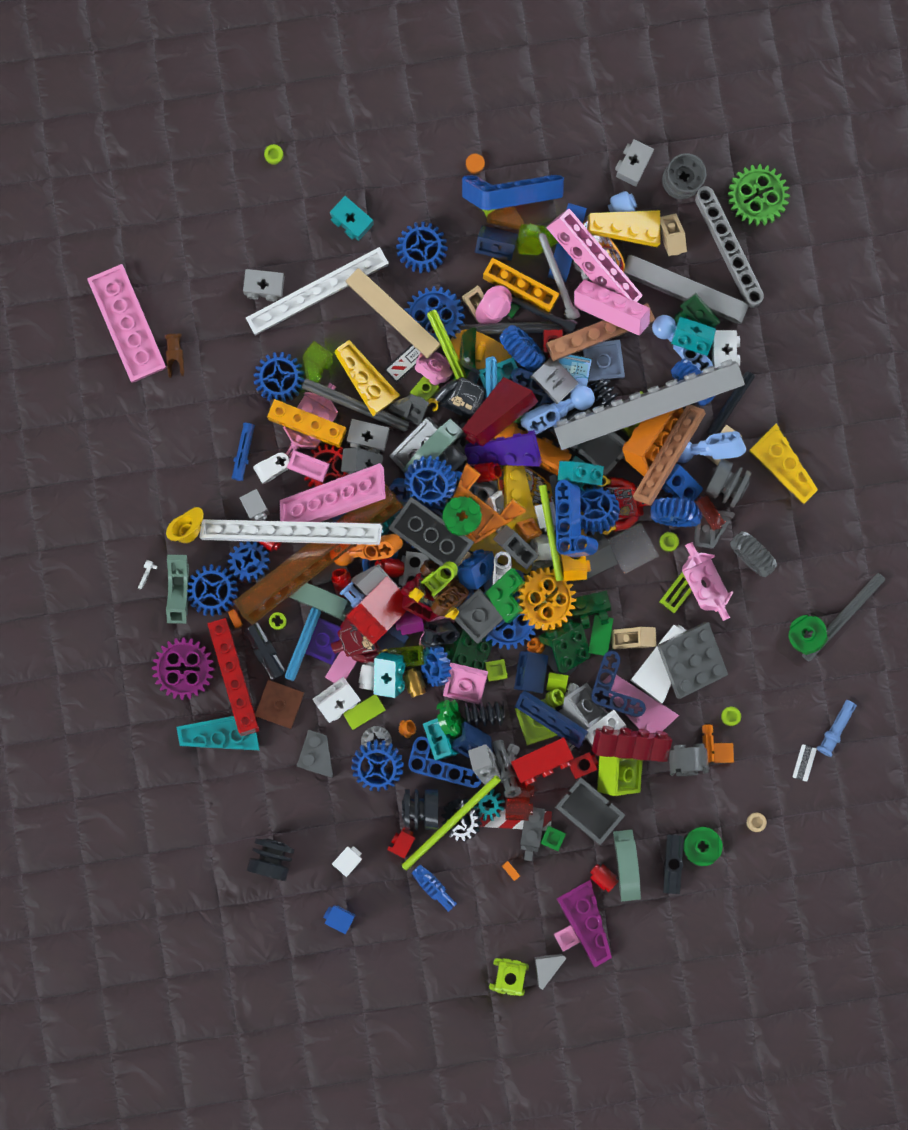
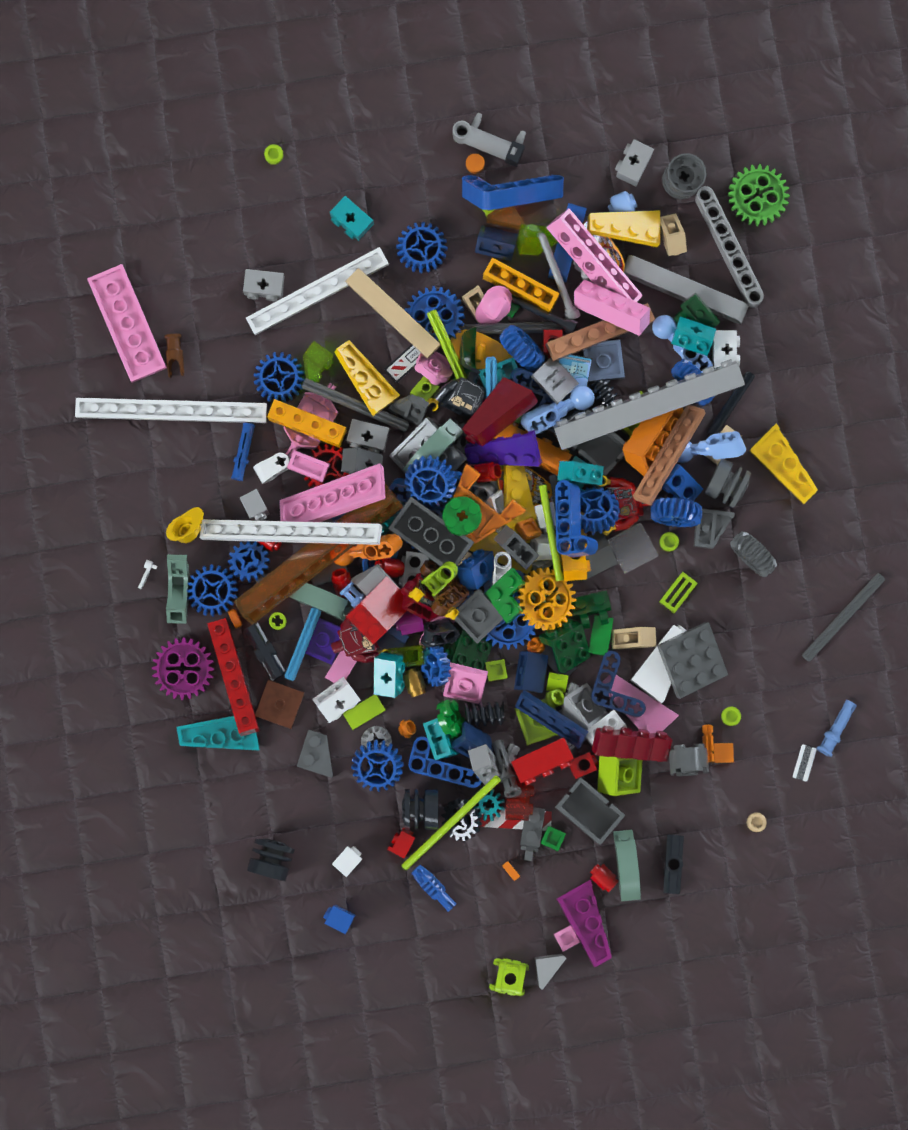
white brick [358,662,374,691] -> none
bright pink plate [682,542,733,621] -> none
green plate [683,827,723,866] -> none
clear red piece [695,495,725,531] -> none
green plate [789,615,828,655] -> none
none -> white plate [75,398,267,423]
none -> light grey piece [452,113,526,167]

